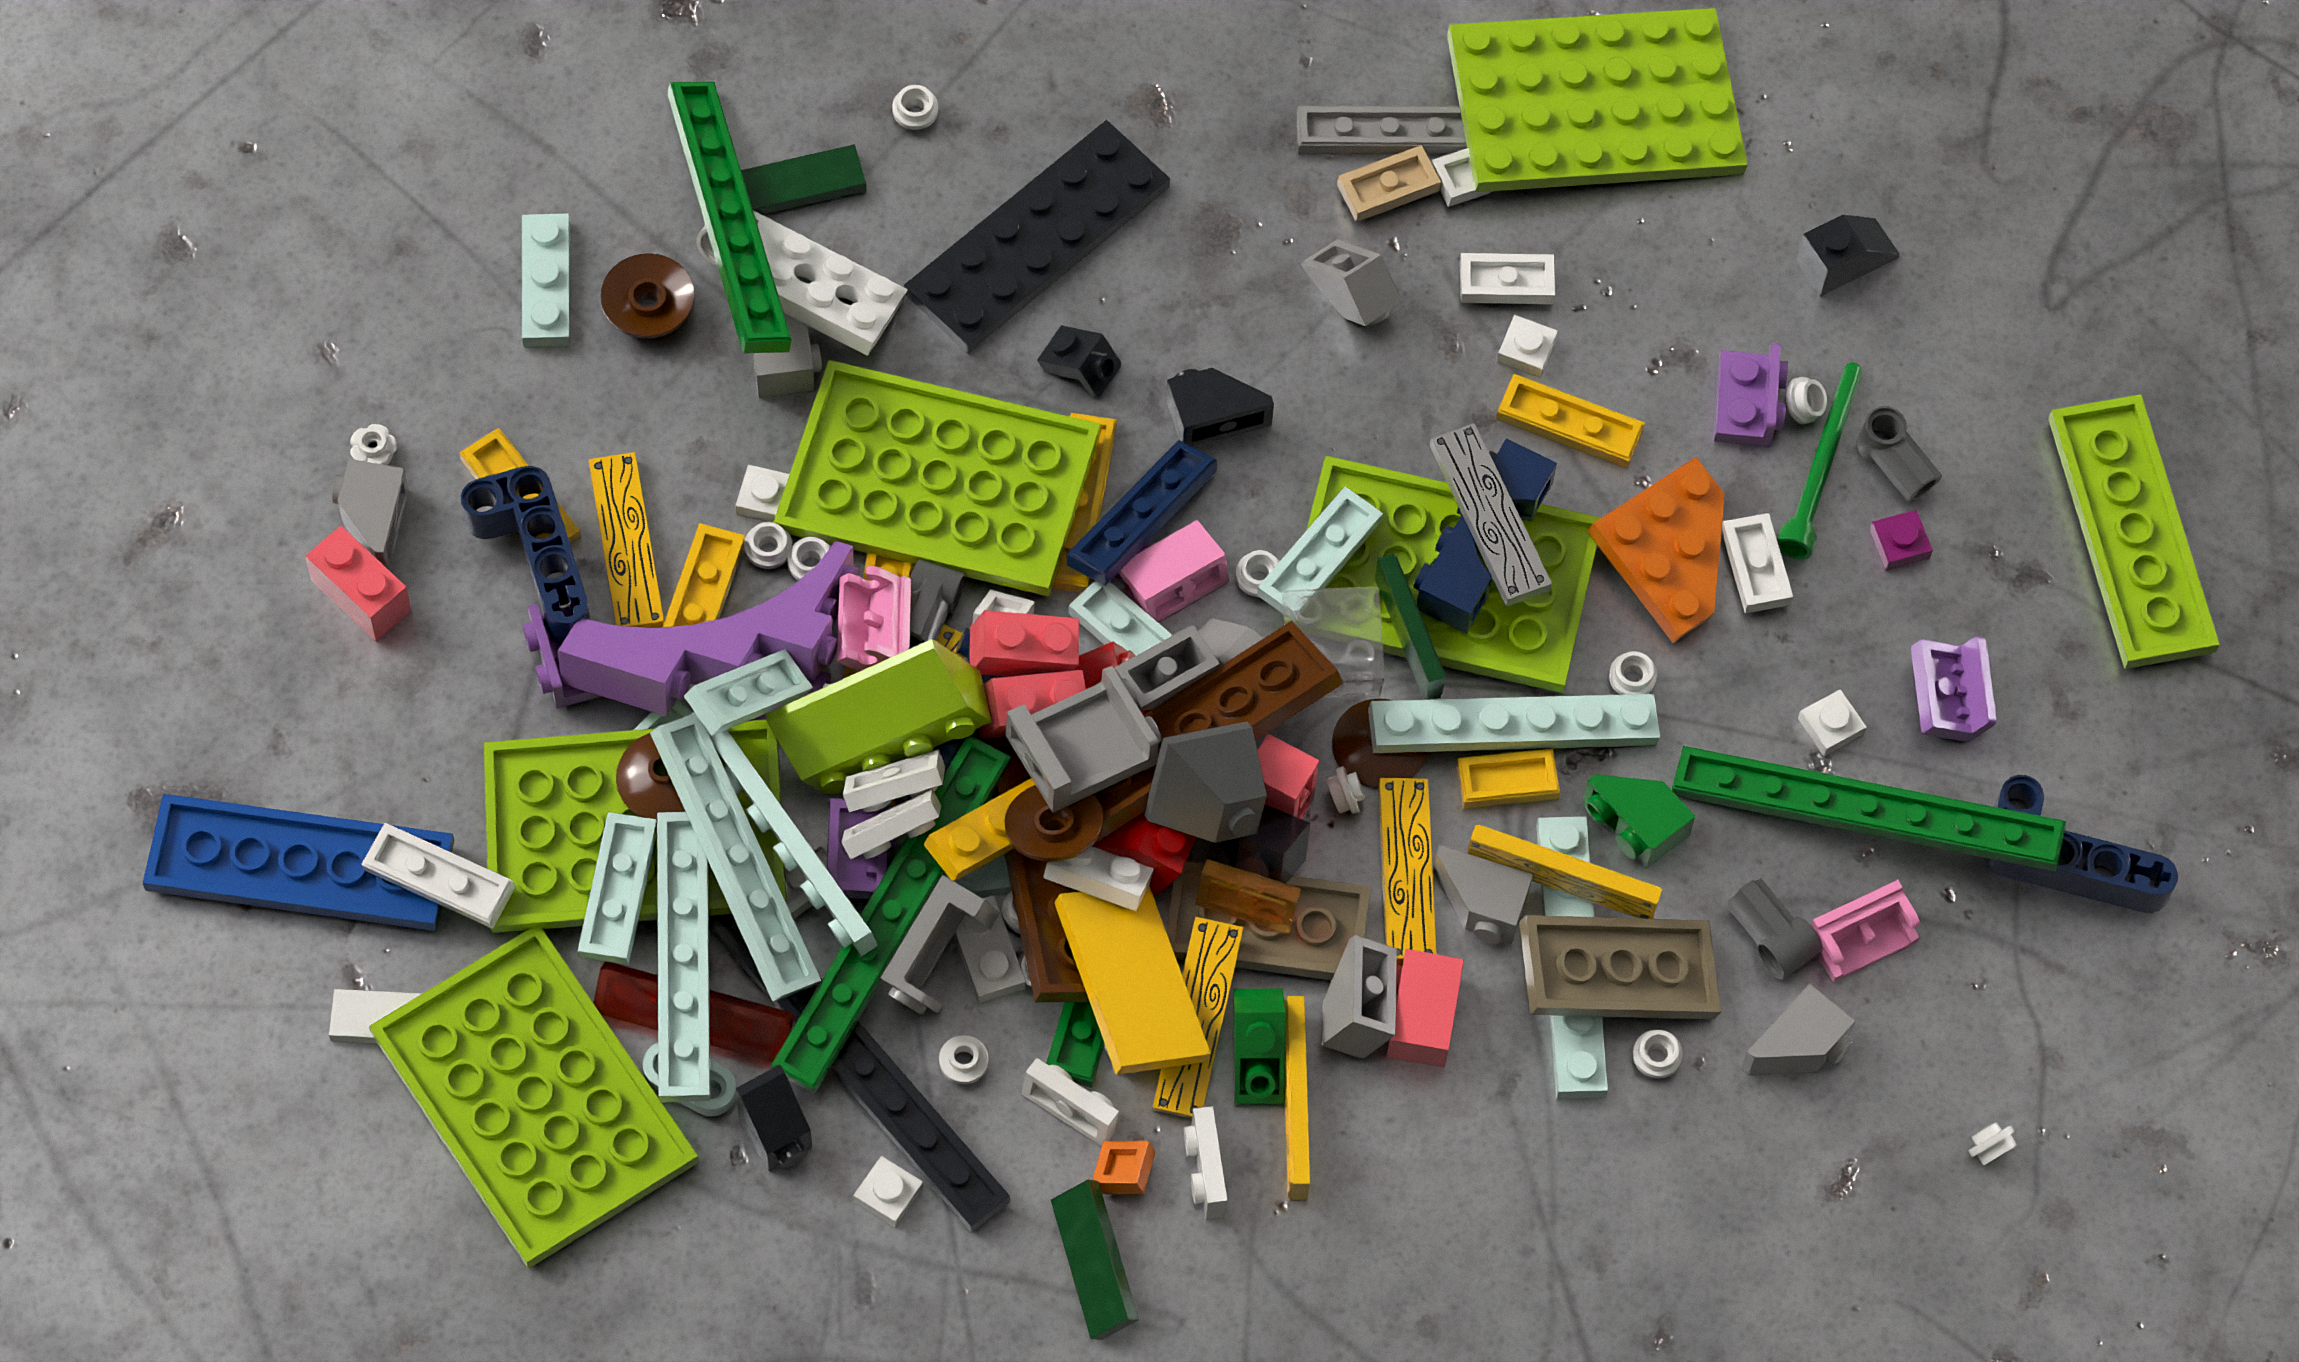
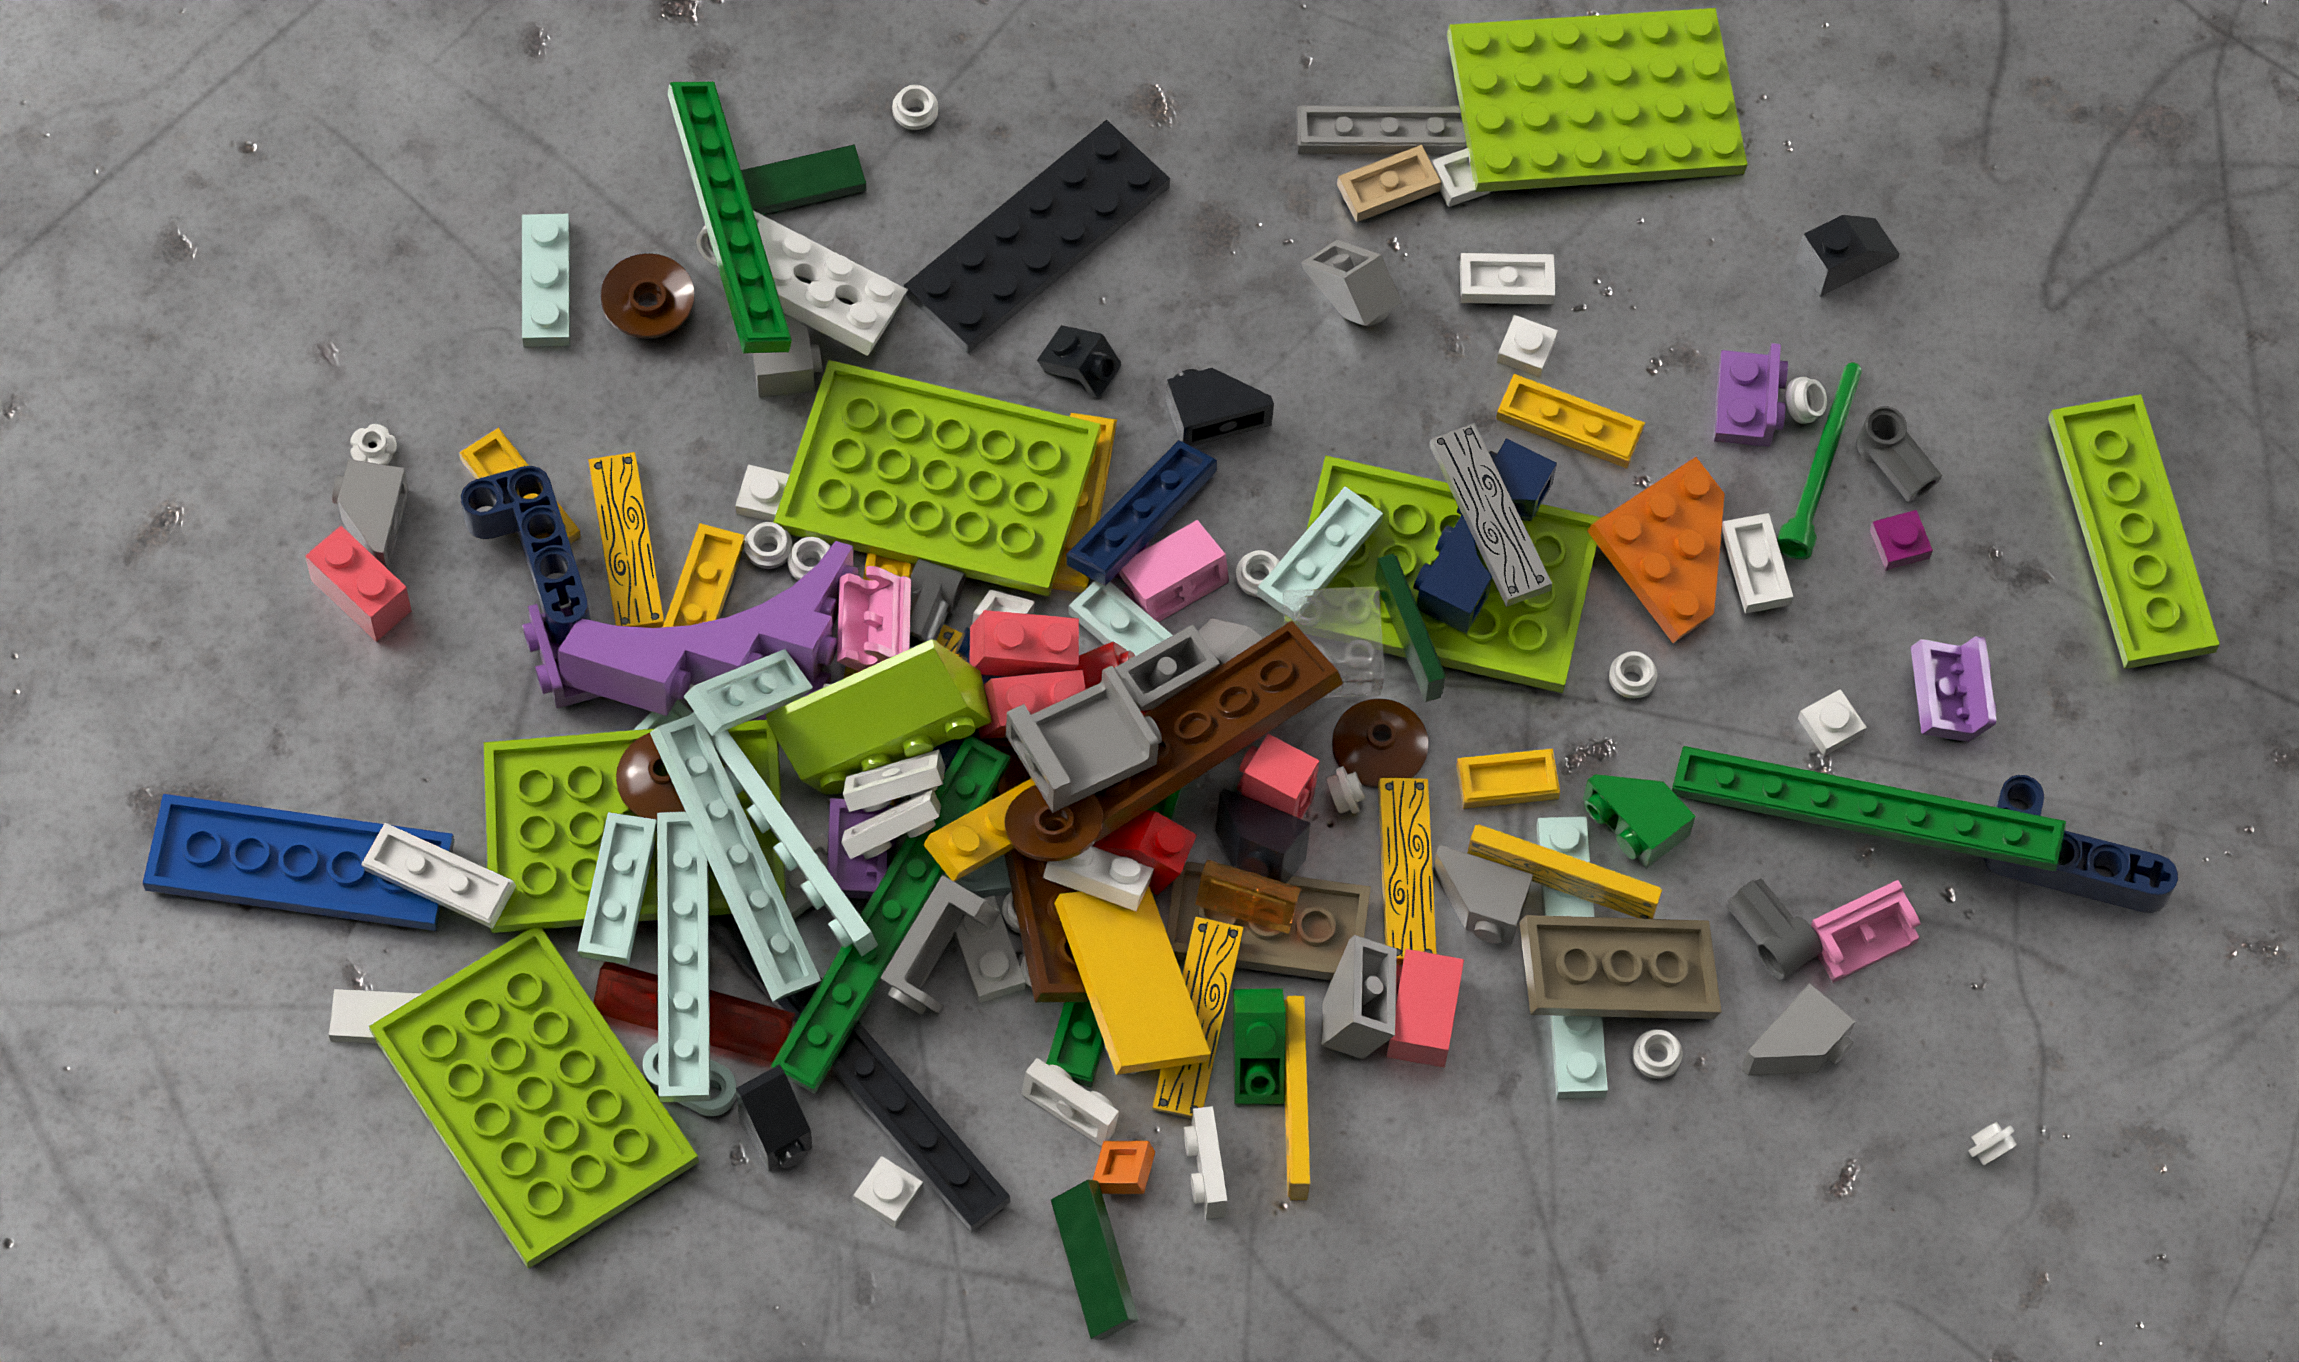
white plate [939,1035,989,1084] -> none
dark grey slope [1144,722,1267,843] -> none
light aqua plate [1368,694,1660,753] -> none

